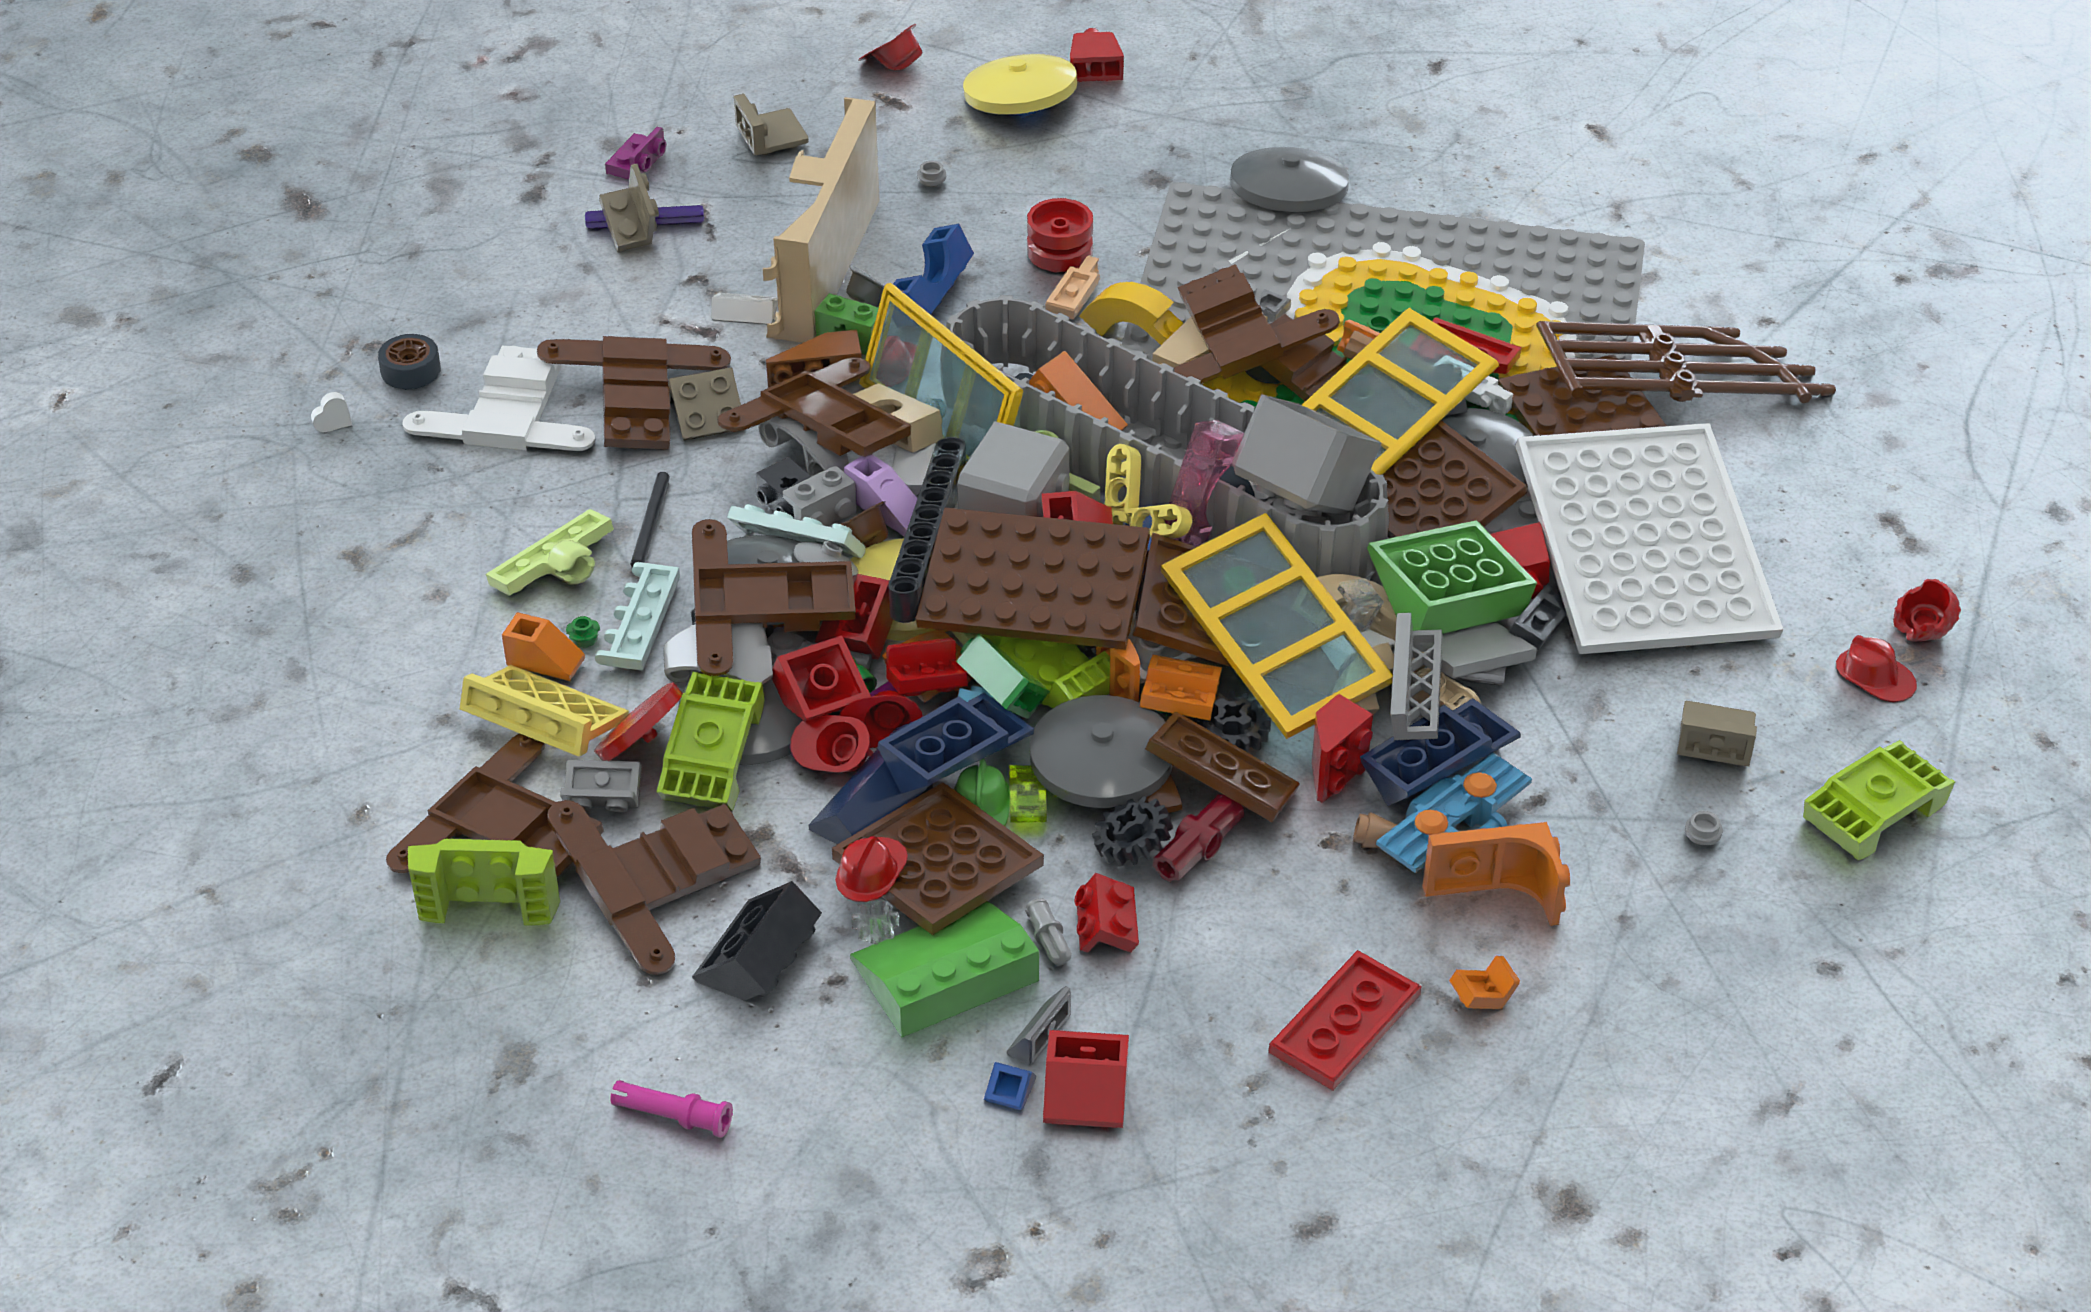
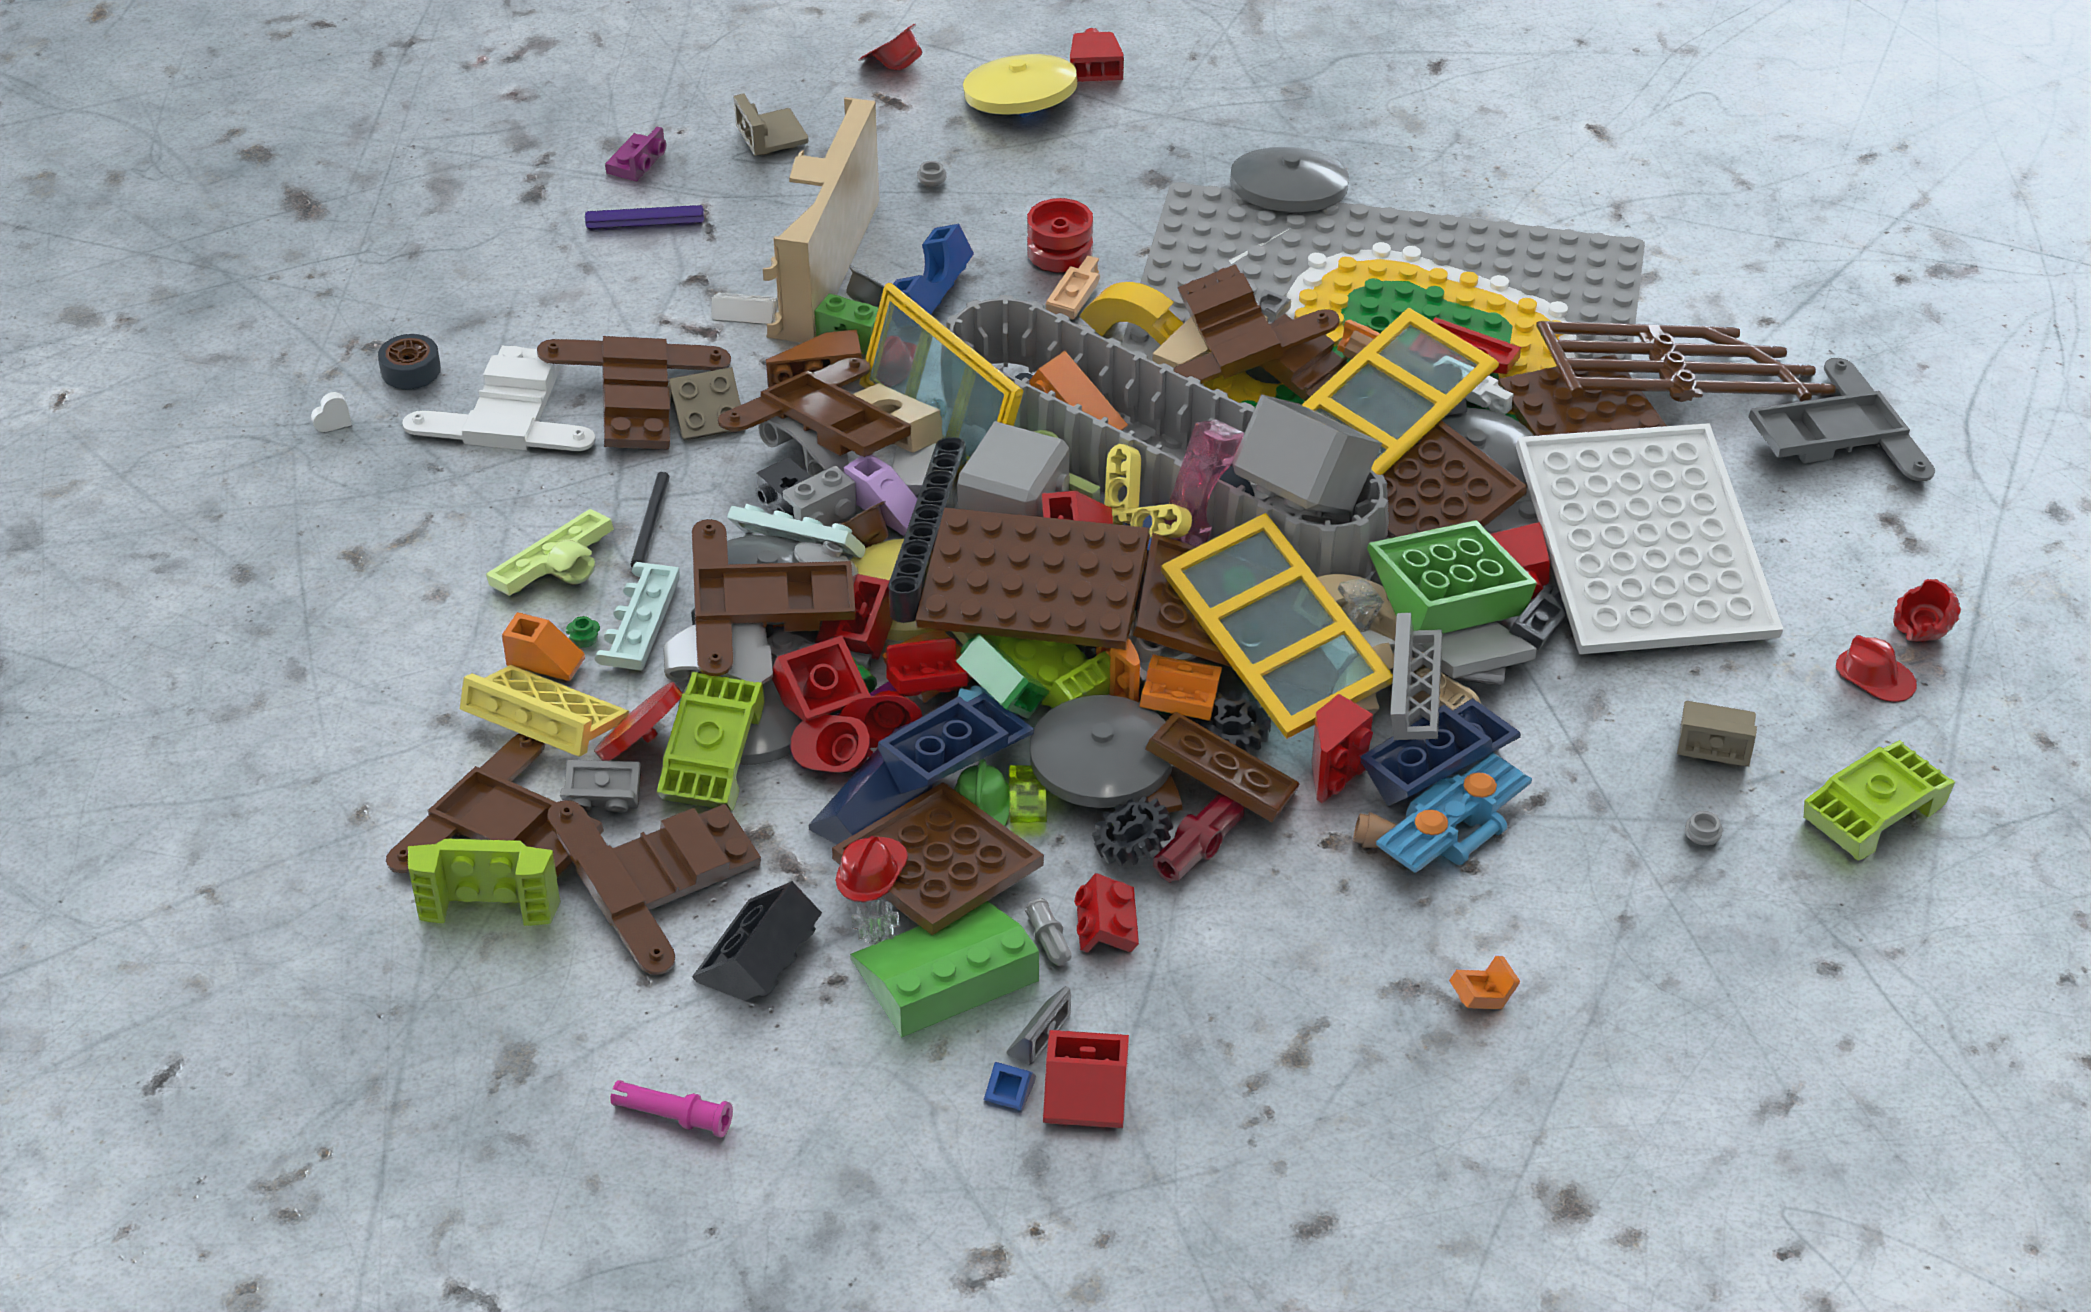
dark tan bracket [599,164,659,252] -> none
red tile [1268,950,1422,1091] -> none
orange bracket [1422,822,1570,926] -> none
none -> dark grey piece [1748,358,1935,481]

